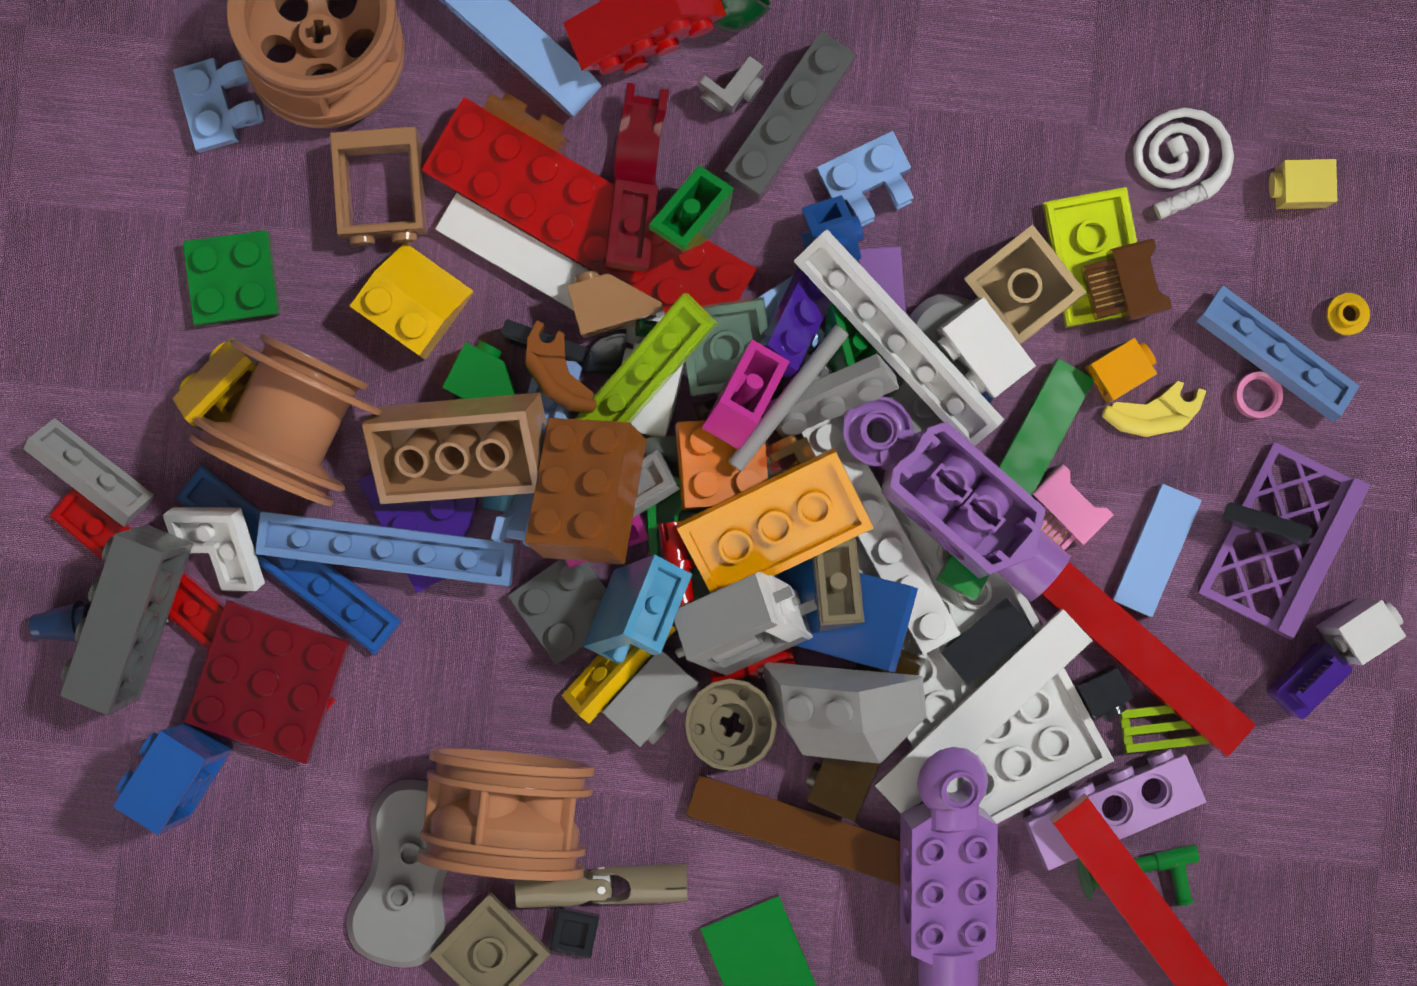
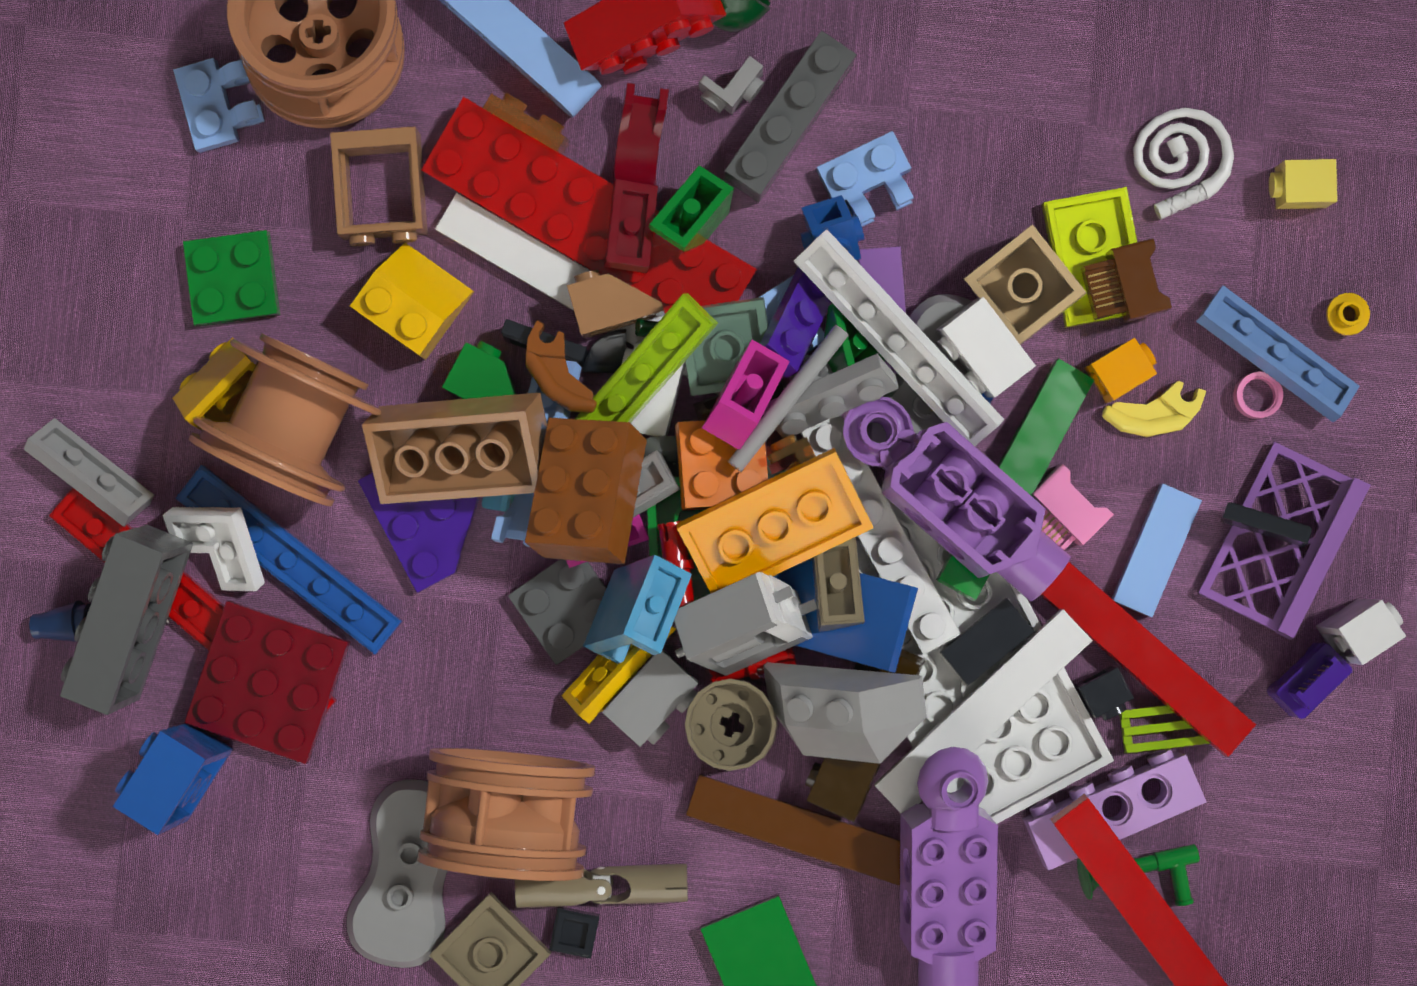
medium blue plate [255,511,516,586] -> none

